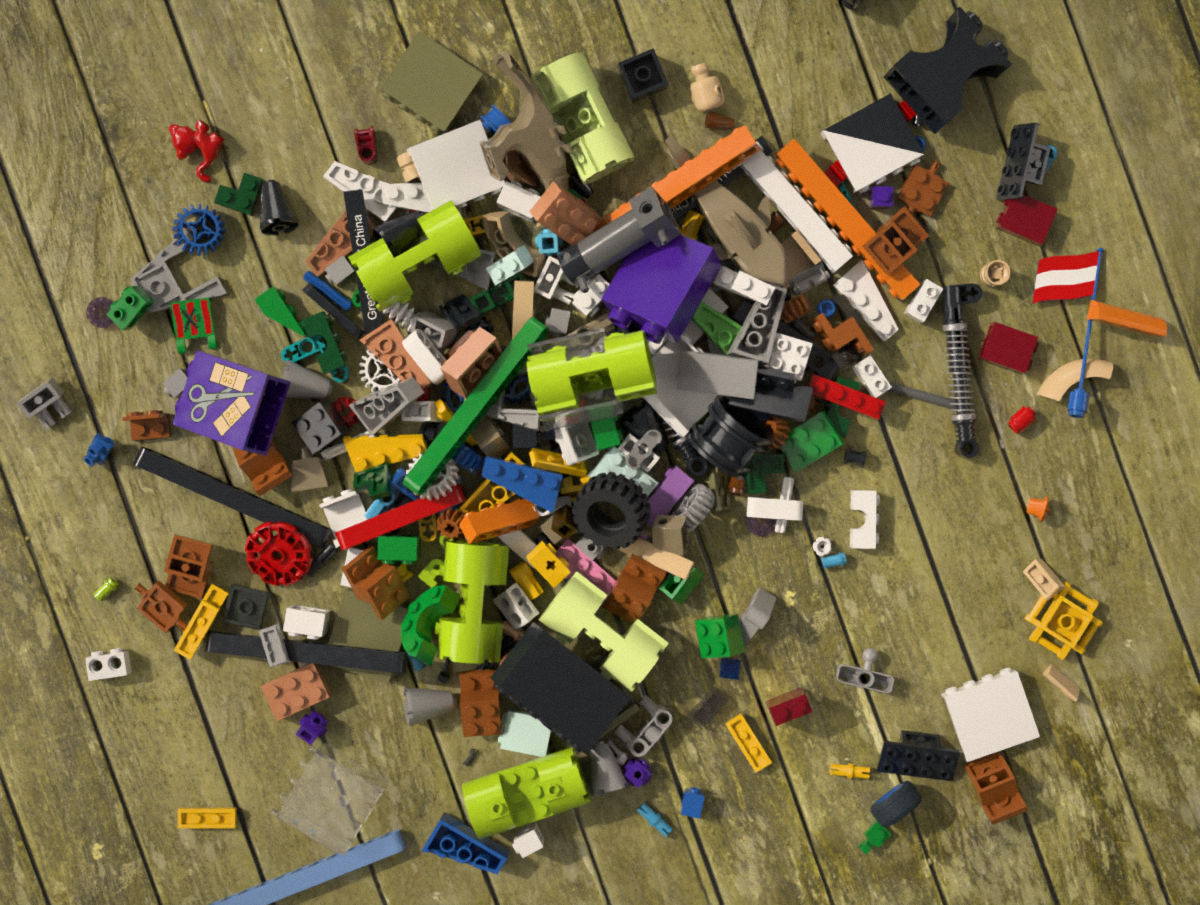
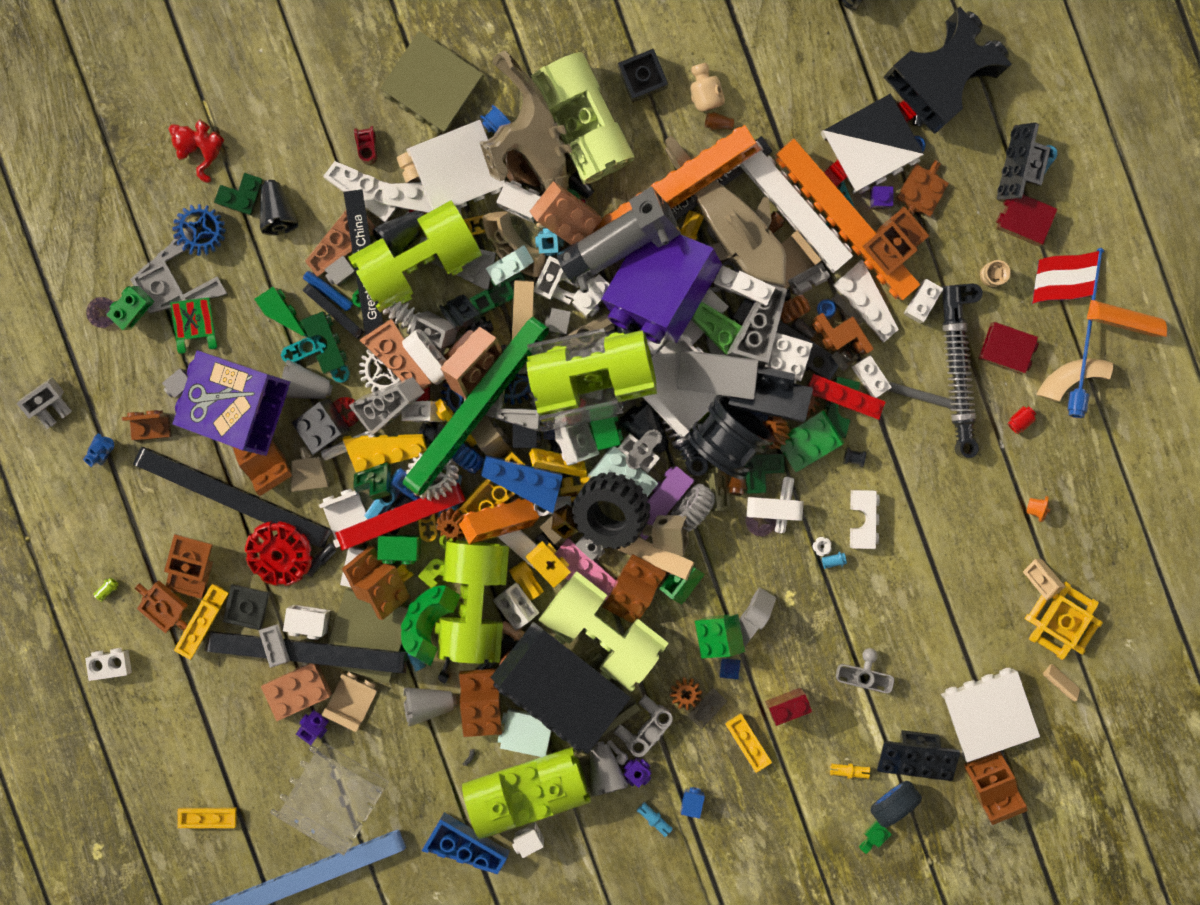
none -> tan panel [322,671,379,732]
none -> dark orange gear [670,677,702,710]

